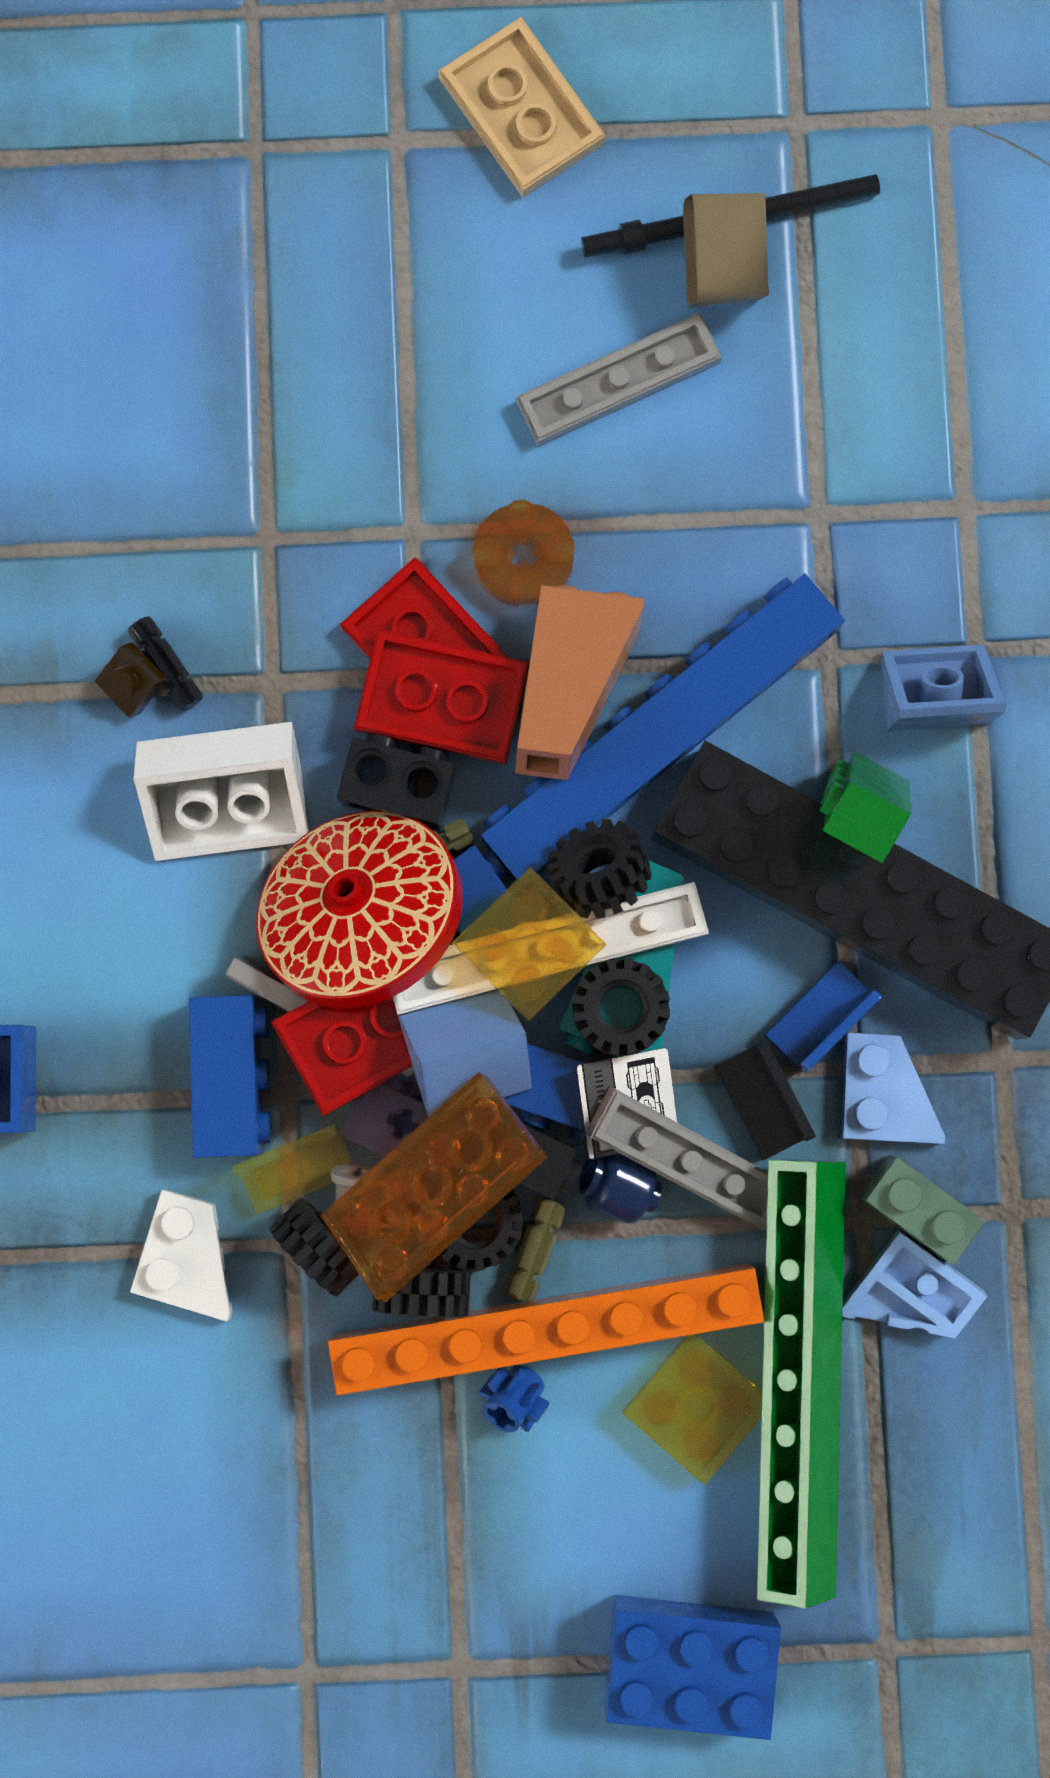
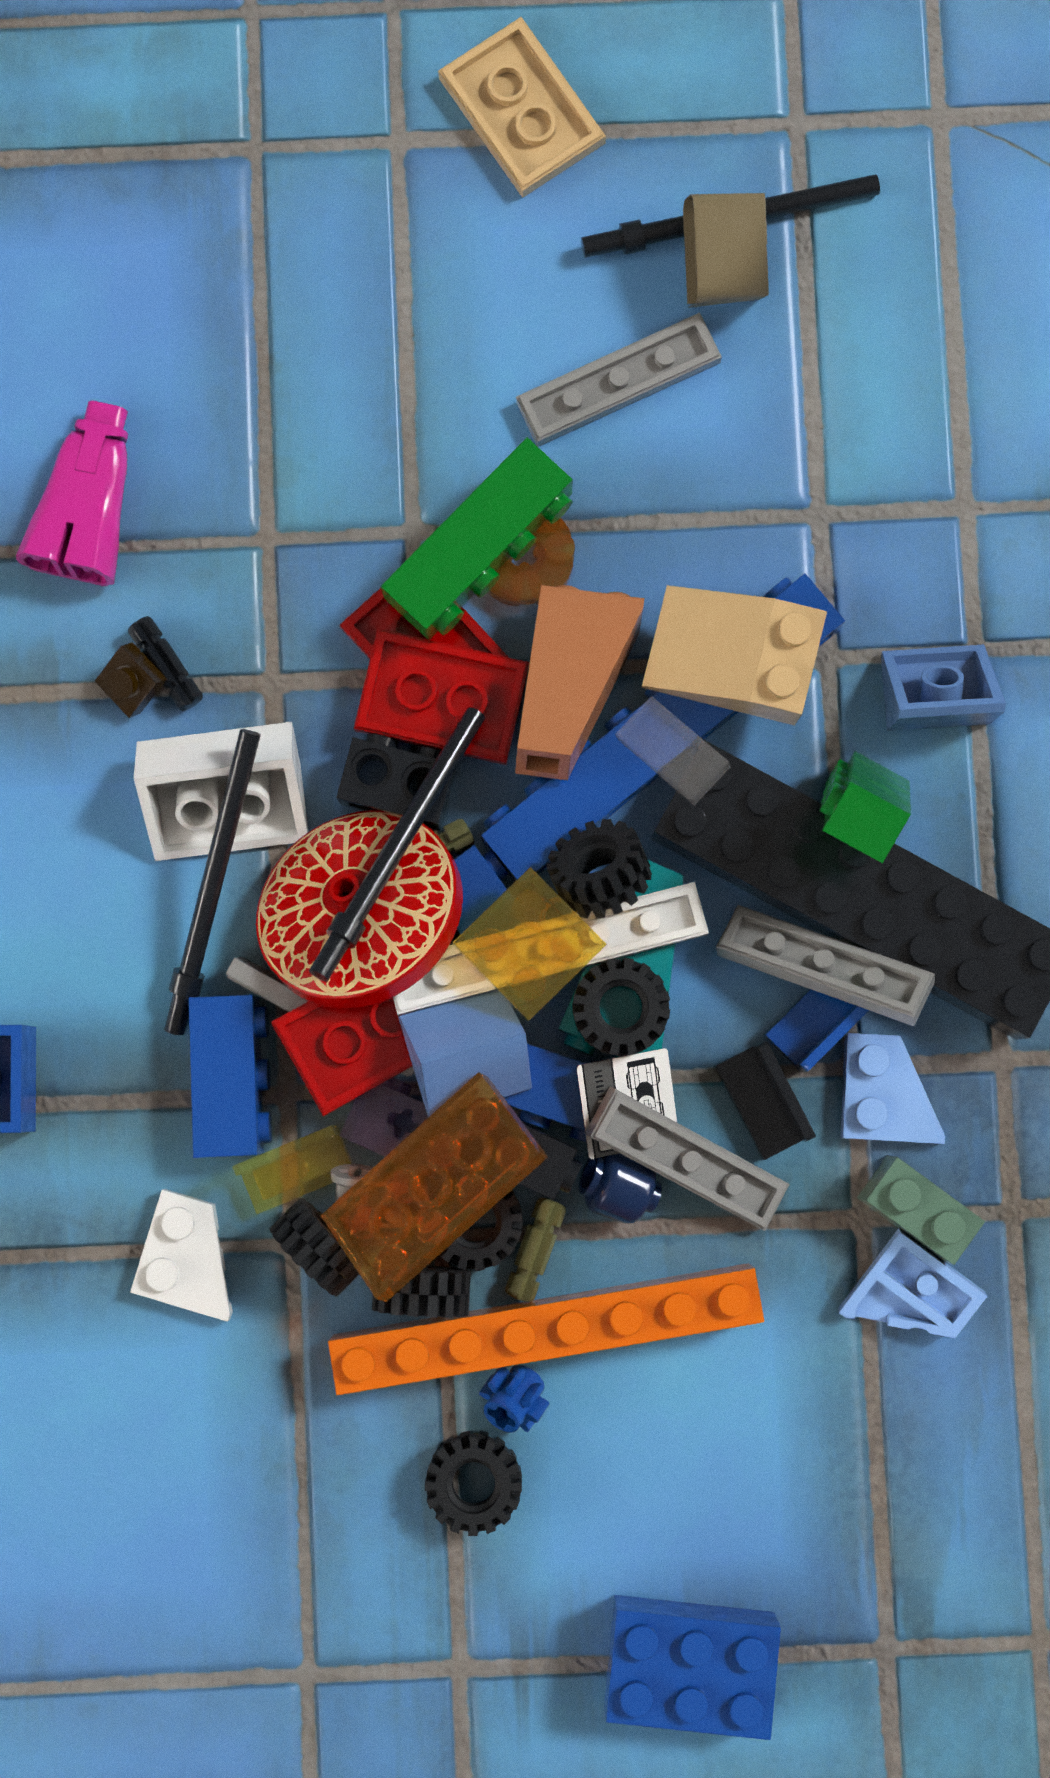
clear yellow plate [622,1334,762,1485] -> none
green brick [757,1159,846,1609] -> none
none -> dark pink piece [16,401,128,586]
none -> black bar [164,729,261,1035]
none -> black bar [309,707,485,982]
none -> green brick [380,437,573,640]
none -> black tyre [425,1431,522,1536]
none -> clear tile [615,696,731,806]
none -> tan slope [641,585,827,726]
none -> light grey tile [716,905,935,1026]

